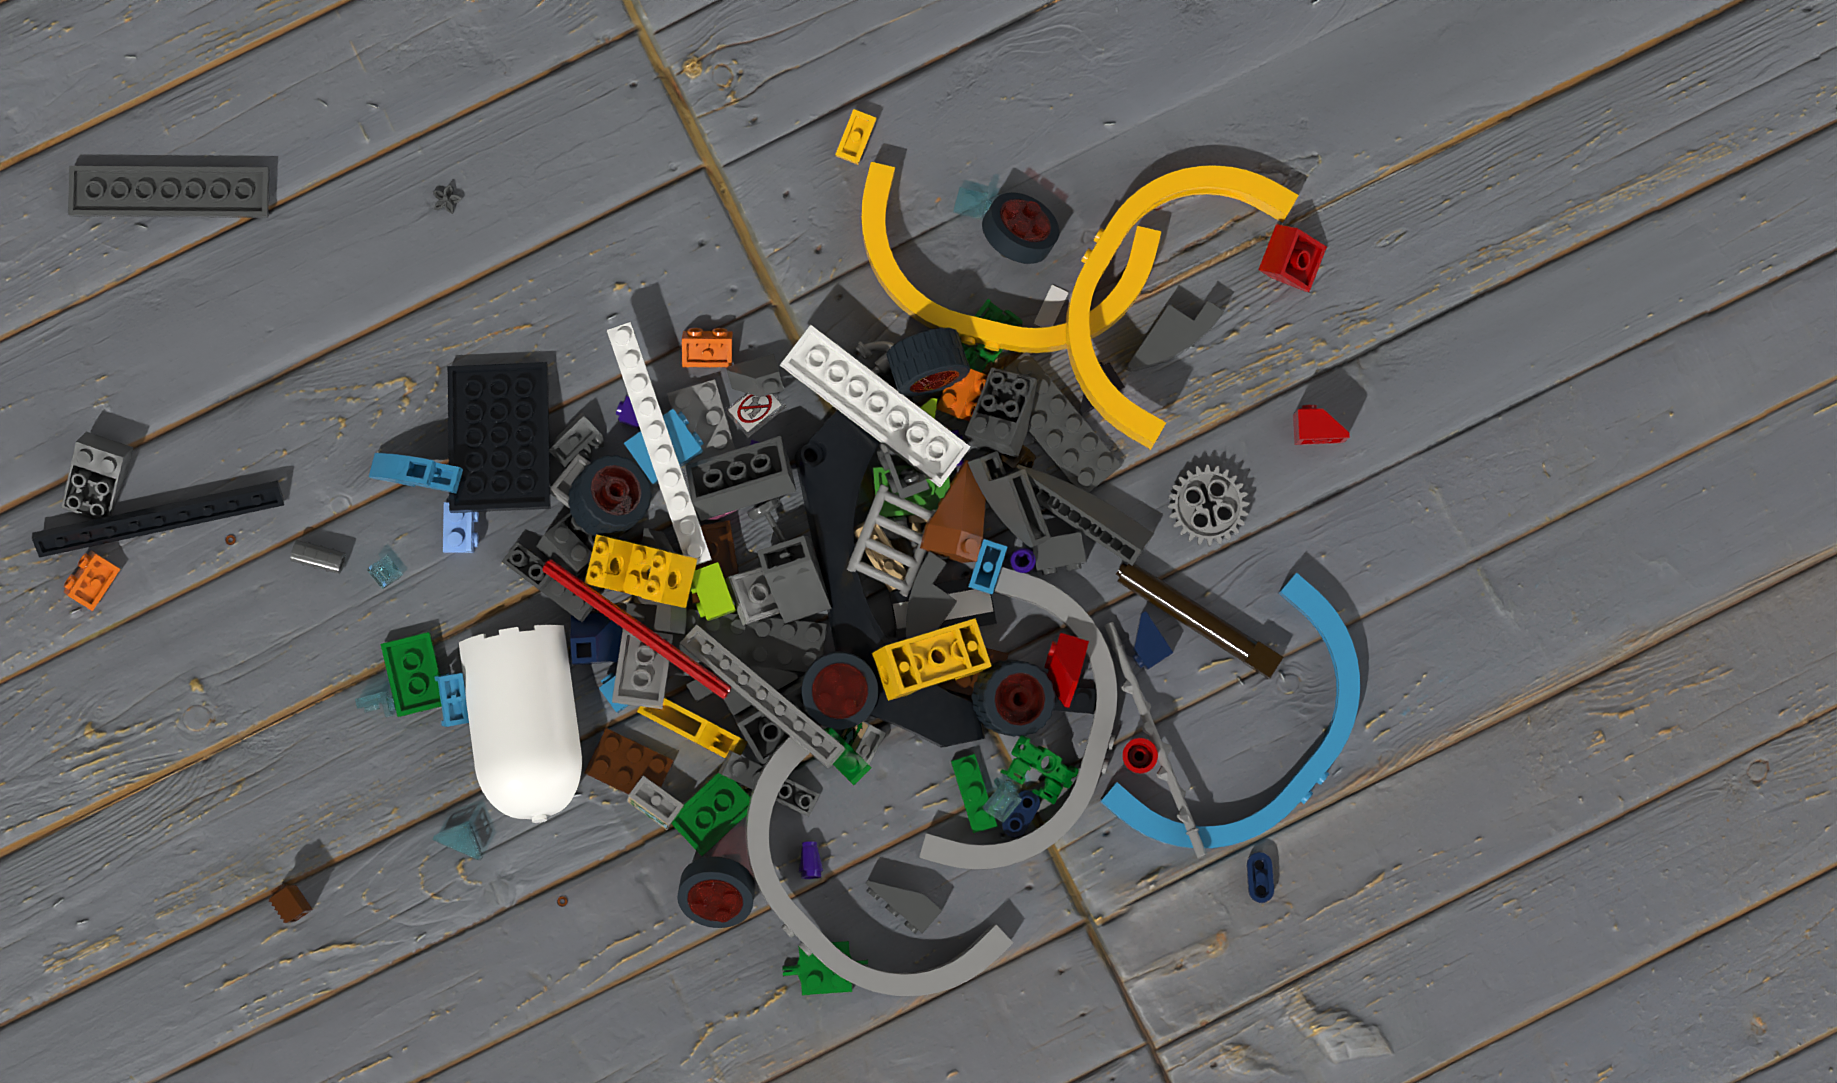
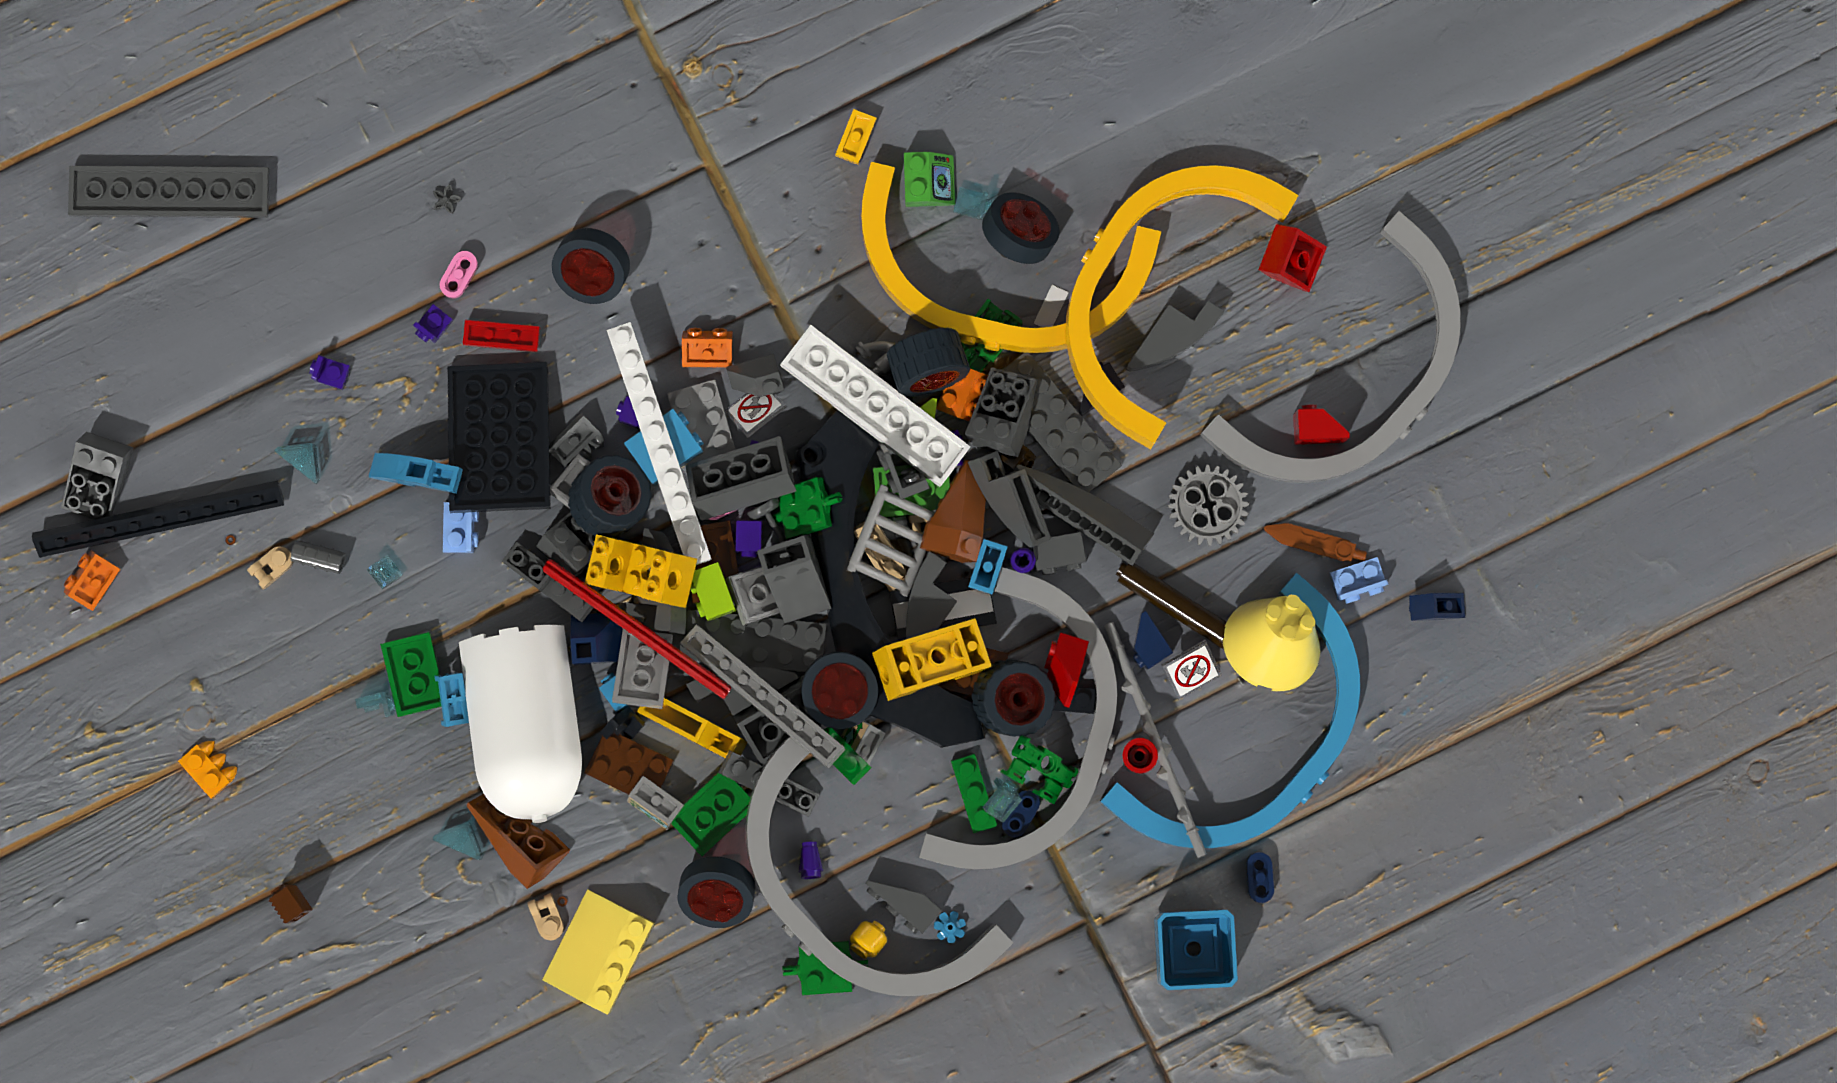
none -> light orange plate [178,741,237,799]
none -> tan plate [247,546,293,590]
none -> clear light blue slope [274,443,320,484]
none -> dark purple bracket [309,355,351,390]
none -> dark purple bracket [413,304,454,343]
none -> bright pink plate [440,251,478,299]
none -> red plate [463,320,540,352]
none -> dark orange wedge [467,794,570,889]
none -> tan plate [527,893,564,940]
none -> light yellow slope [542,889,655,1015]
none -> wheel [552,228,630,304]
none -> black bracket [600,706,645,740]
none -> dark purple brick [736,521,762,558]
none -> green plate [772,477,843,540]
none -> yellow head [850,921,887,959]
none -> bright green slope [904,152,955,207]
none -> dark azure plant [934,911,966,943]
none -> dark azure plate [1154,909,1238,990]
none -> piece [1161,640,1222,700]
none -> light grey arch [1200,211,1460,483]
none -> light yellow cone [1223,594,1320,691]
none -> dark orange piece [1264,523,1367,562]
none -> light blue bracket [1329,557,1389,604]
none -> dark blue slope [1409,593,1465,621]

